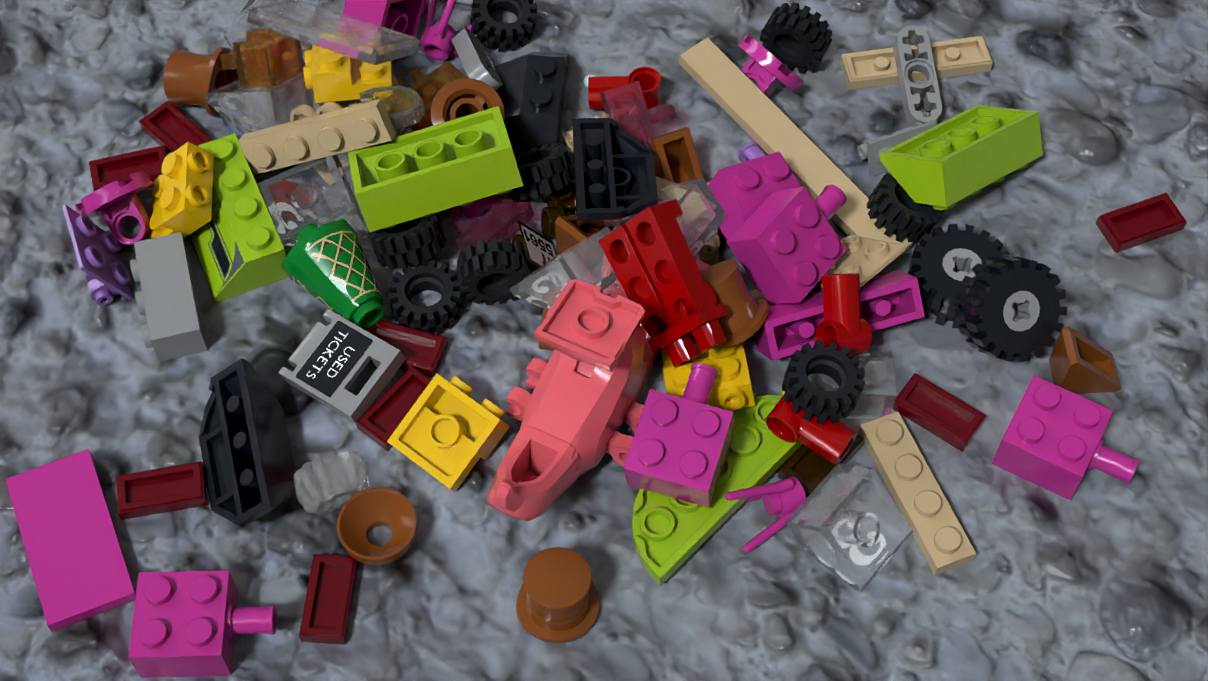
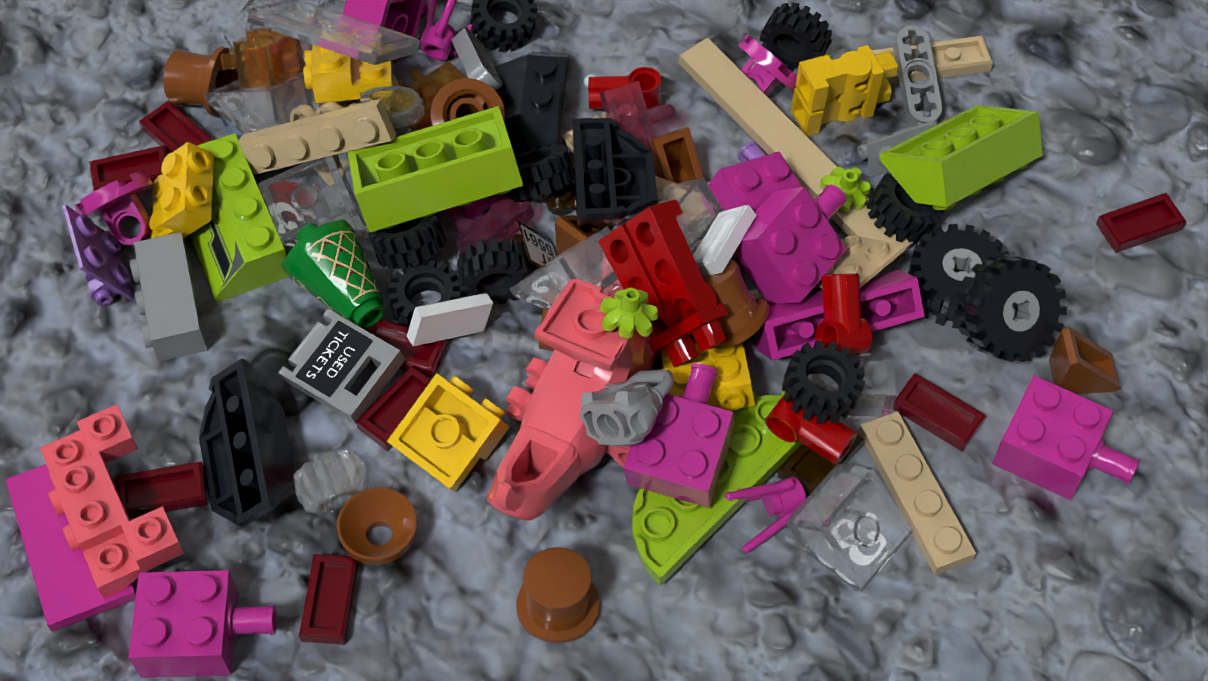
dark brown plate [541,203,570,240] -> none
none -> coral bracket [40,404,184,599]
none -> white tile [407,293,493,346]
none -> light grey piece [580,370,674,446]
none -> lime plant [600,288,658,339]
none -> white tile [693,205,757,277]
none -> yellow hips [790,45,898,137]
none -> lime plant [820,167,871,213]

